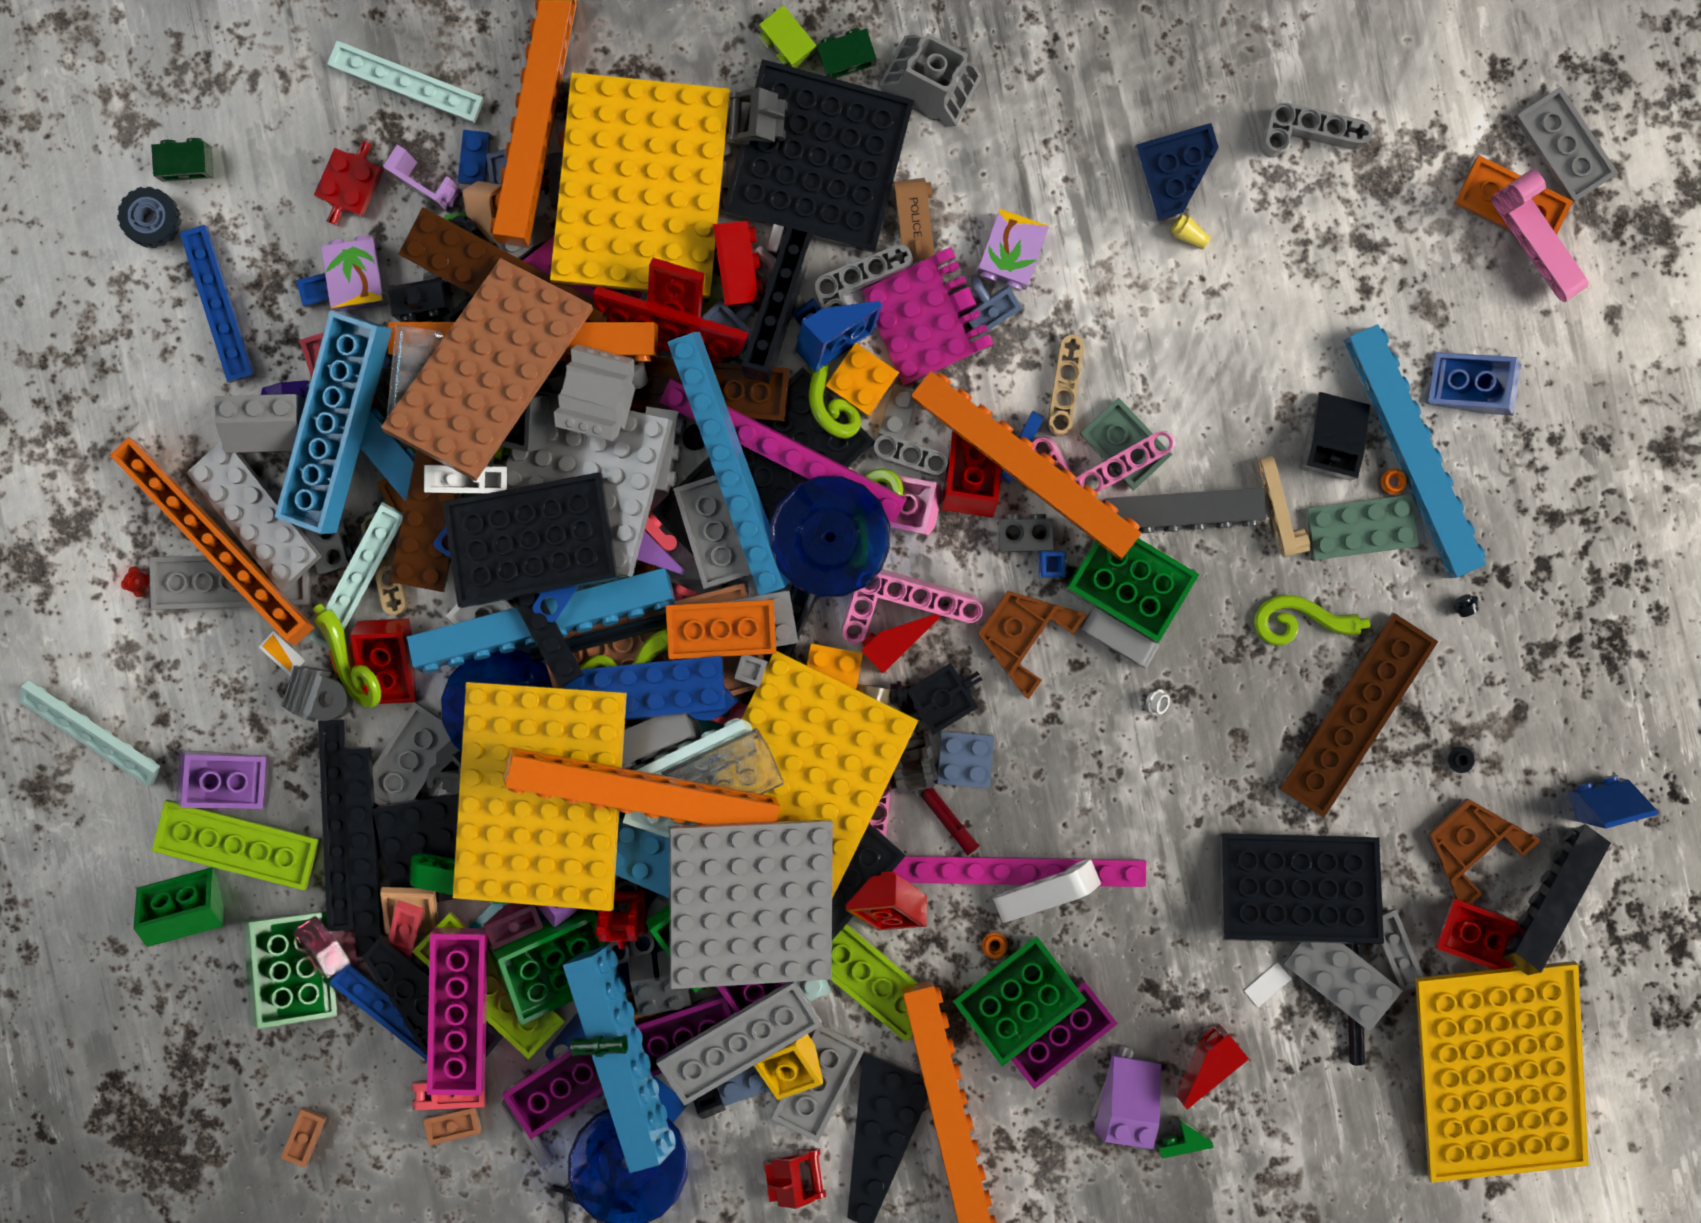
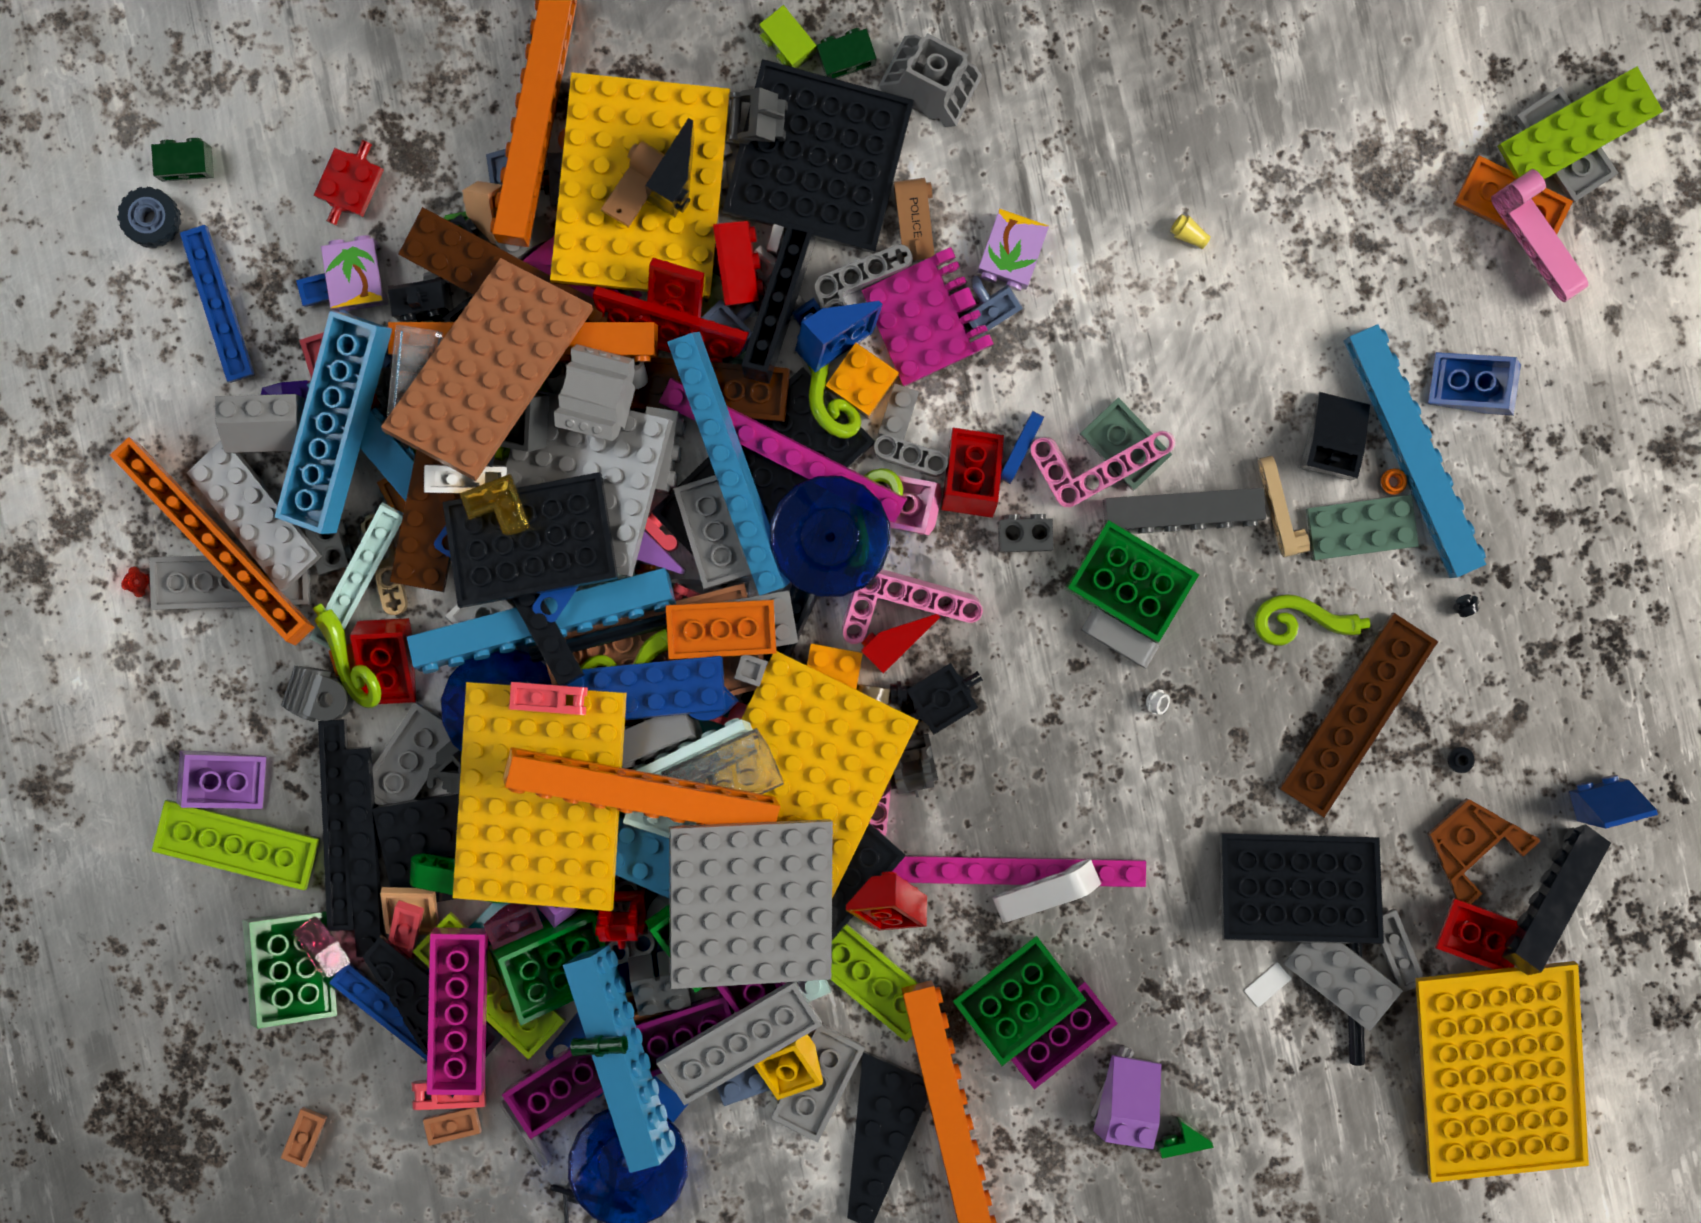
light aqua plate [18,680,160,787] -> none
green slope [133,867,224,947] -> none
sticker [259,631,305,676] -> none
light aqua plate [327,41,484,124] -> none
lavender panel [383,145,461,212] -> none
blue plate [457,130,491,185] -> none
black plate [683,424,705,450] -> none
black slope [693,1087,726,1119] -> none
red piece [763,1148,827,1209] -> none
orange brick [911,371,1141,560] -> none
dark red axle [920,787,980,856] -> none
sand blue plate [937,731,994,788] -> none
dark orange wing [978,591,1087,699] -> none
orange plate [982,932,1008,959] -> none
blue brick [1038,551,1066,578] -> none
tan beam [1047,335,1084,437] -> none
dark blue plate [1135,123,1219,222] -> none
red slope [1175,1024,1249,1110] -> none
light grey beam [1261,102,1373,158] -> none
none -> clear yellow brick [460,474,530,535]
none -> coral plate [509,682,588,715]
none -> medium nougat door [601,141,665,228]
none -> black slope [645,118,695,217]
none -> lime plate [1497,66,1664,179]

